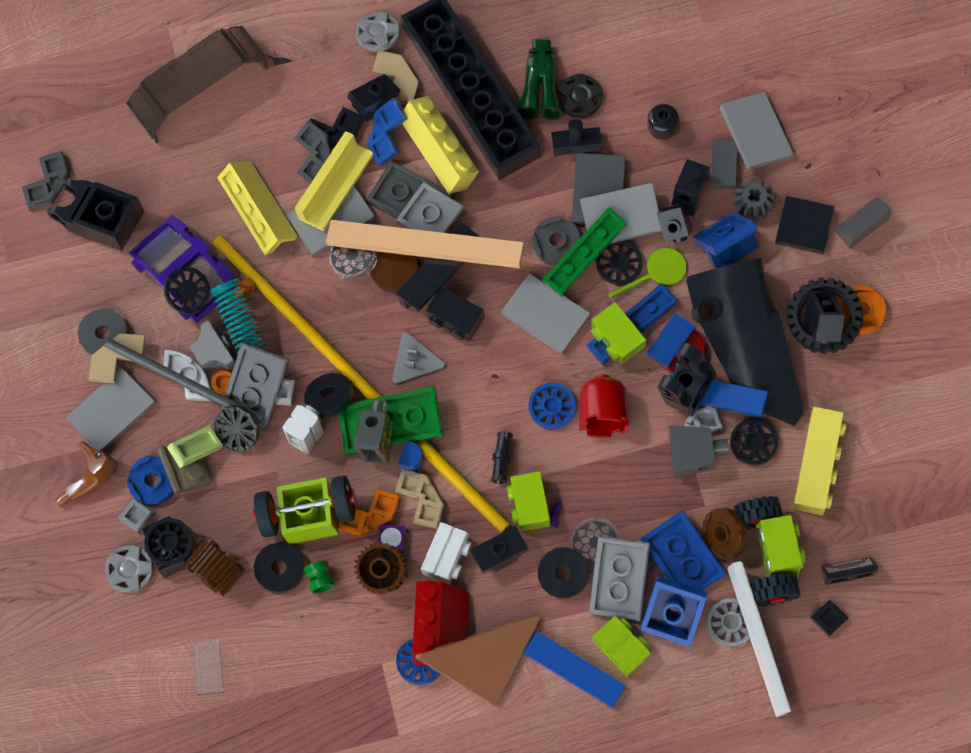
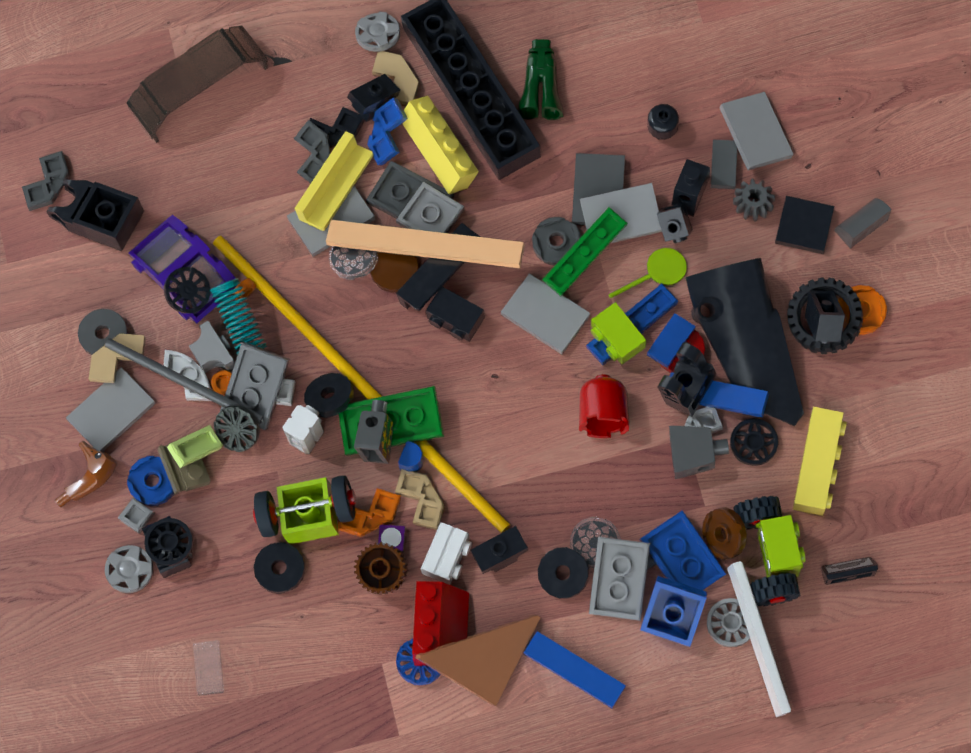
reddish brown brick [184,537,245,596] -> none
light yellow panel [217,161,297,255] -> none
green wheel [304,560,335,594] -> none
light grey piece [392,332,445,385] -> none
black pin [491,431,513,485] -> none
lime brick [506,471,550,532] -> none
blue wheel [528,383,576,430] -> none
dark purple leg [550,502,562,528] -> none
black tile [551,119,602,156] -> none
pearl dark grey wheel [558,74,603,118] -> none
lime brick [592,616,651,678] -> none
black wheel [596,240,642,286] -> none
blue bracket [693,212,759,269] -> none
black tile [811,600,848,637] -> none

